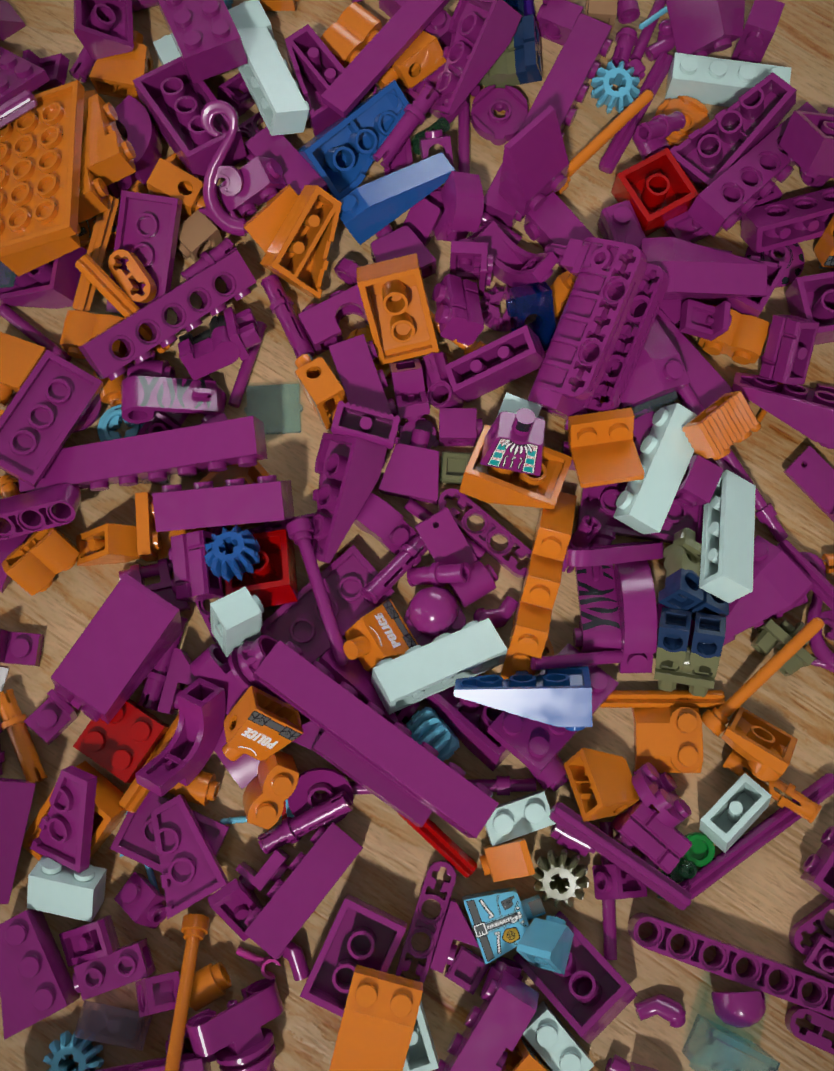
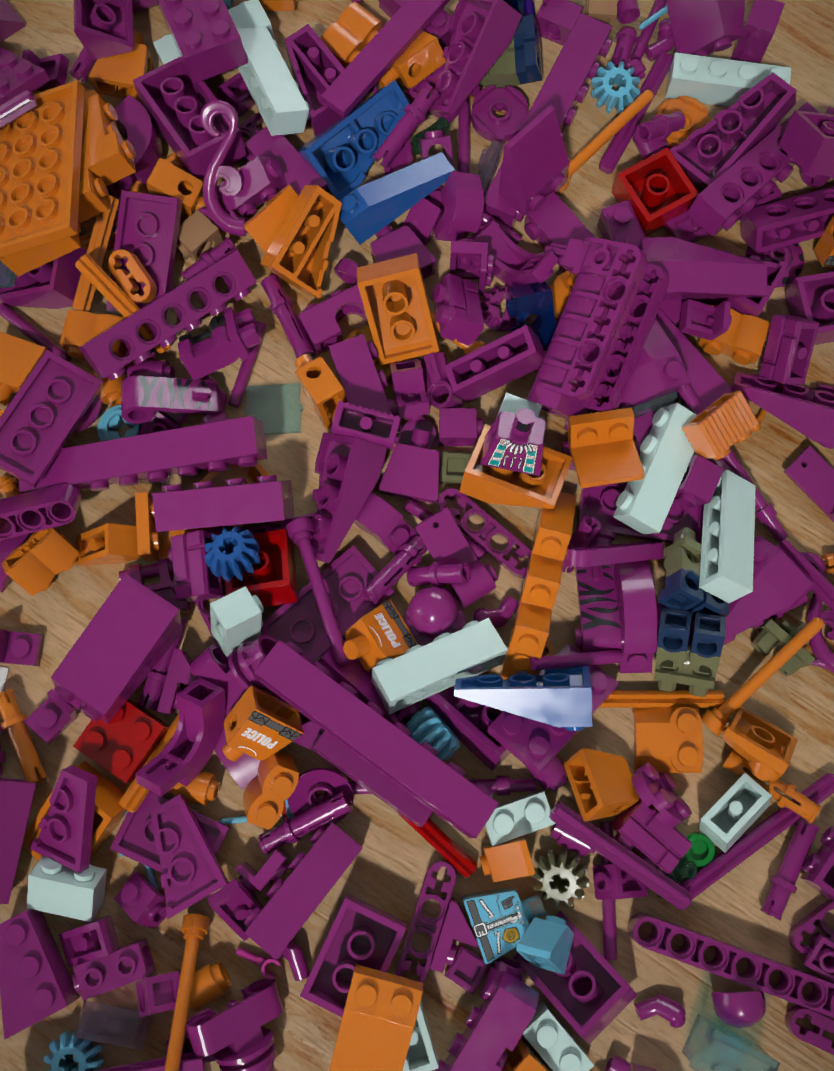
none -> clear purple plate [478,140,504,197]
none -> magenta pin [760,819,819,921]

